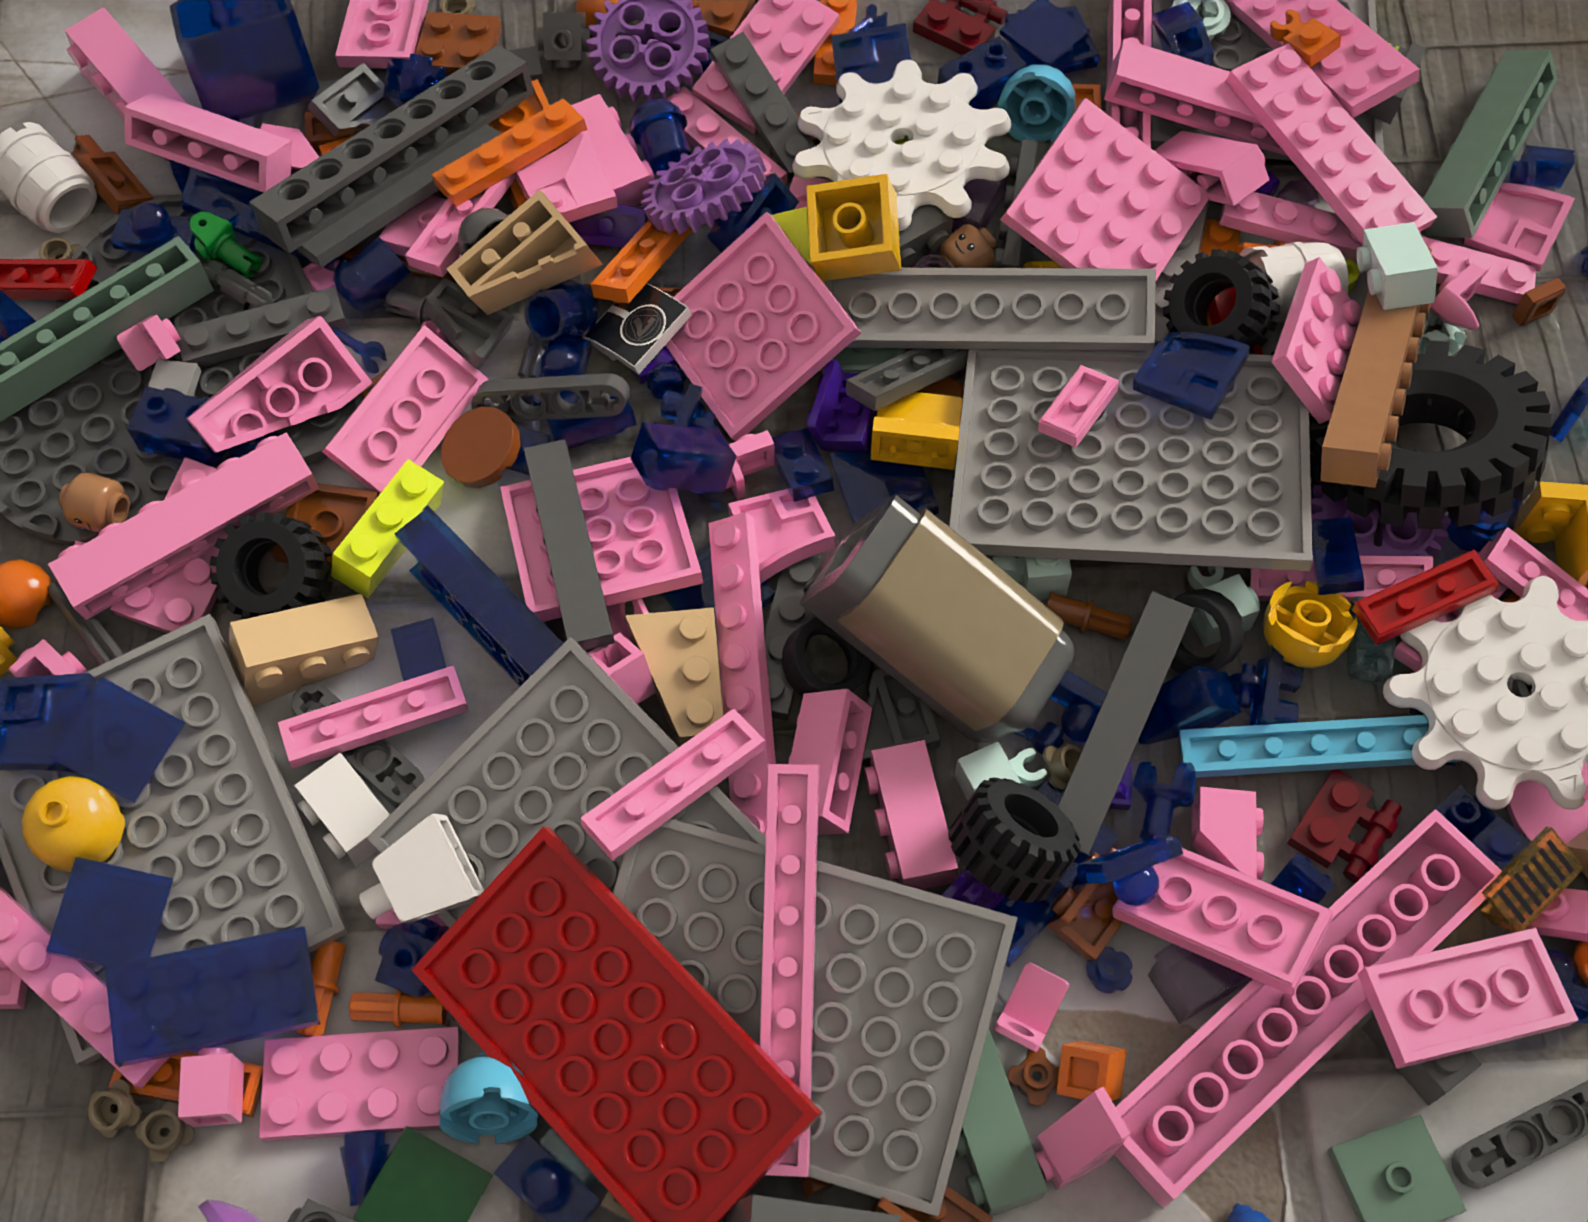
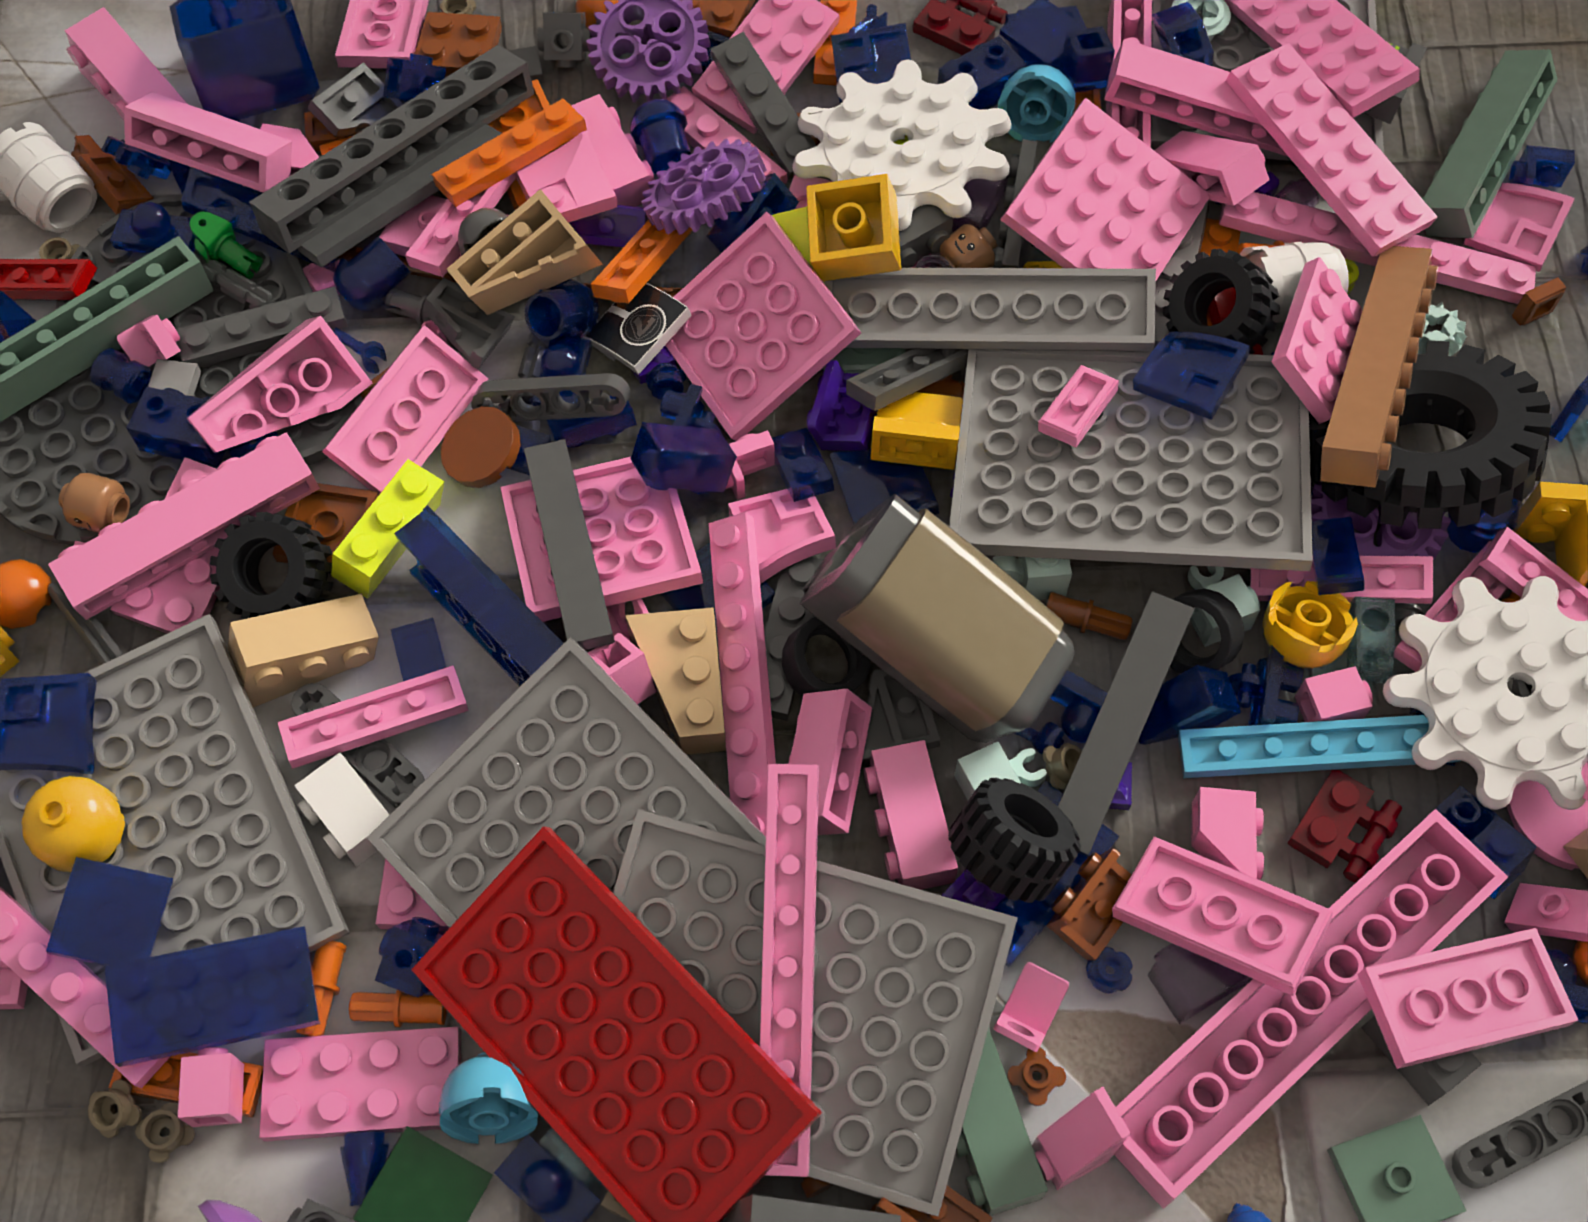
bright pink bracket [9,639,87,691] -> none
clear blue plate [49,676,185,804] -> none
white torso [359,813,484,923] -> none
bright pink plate [581,708,765,861] -> none
orange panel [1056,1040,1127,1101] -> none
clear blue tile [1076,837,1183,907] -> none
clear blue piece [1133,761,1196,844] -> none
orange plate [1270,9,1341,68] -> none
clear blue tile [1270,853,1335,904] -> none
red tile [1353,549,1499,645] -> none
light aqua brick [1357,222,1438,310] -> none
bright pink plate [1430,263,1486,330] -> none
clear yellow panel [1481,826,1584,933] -> none
none -> clear blue wheel [90,348,152,404]
none -> clear blue plate [101,136,173,180]
none -> clear blue brick [1060,26,1115,92]
none -> bright pink brick [1295,666,1373,722]

